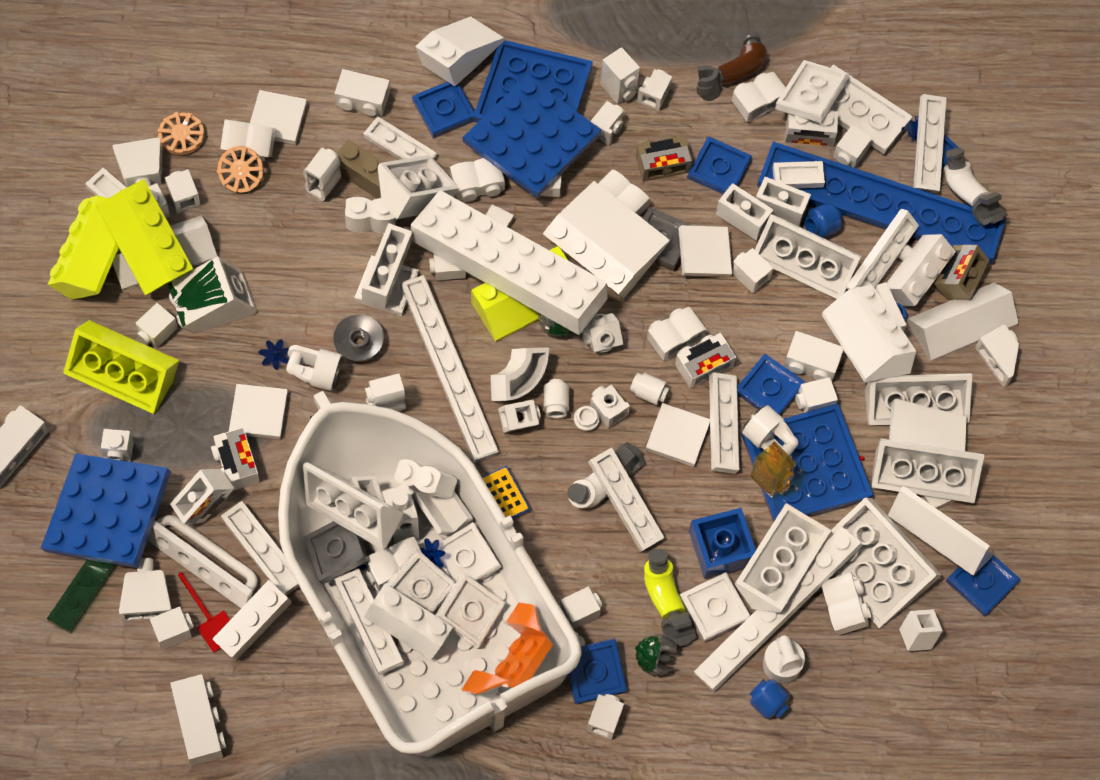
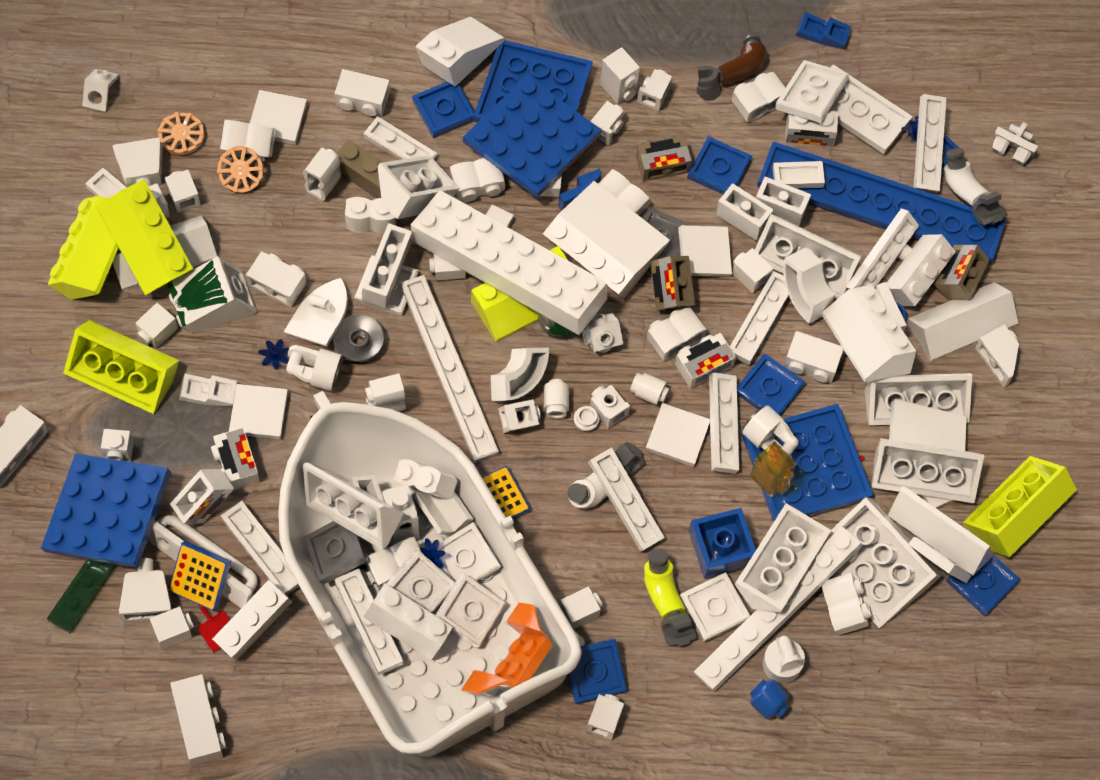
piece [635,634,677,676] -> none
white brick [796,377,838,413] -> none
blue head [805,203,842,238] -> none
white brick [833,125,872,168] -> none
white brick [899,609,943,651] -> none
none -> white bracket [82,69,118,112]
none -> yellow tile [168,541,231,611]
none -> white slope [179,373,237,406]
none -> white brick [246,251,306,308]
none -> white shield [284,278,348,347]
none -> blue slope [558,168,602,211]
none -> brick [650,256,695,311]
none -> white plate [730,271,789,365]
none -> white brick [783,248,835,324]
none -> blue slope [796,12,851,48]
none -> white tile [908,537,971,583]
none -> neon yellow slope [963,456,1077,557]
none -> white hips [992,122,1038,166]

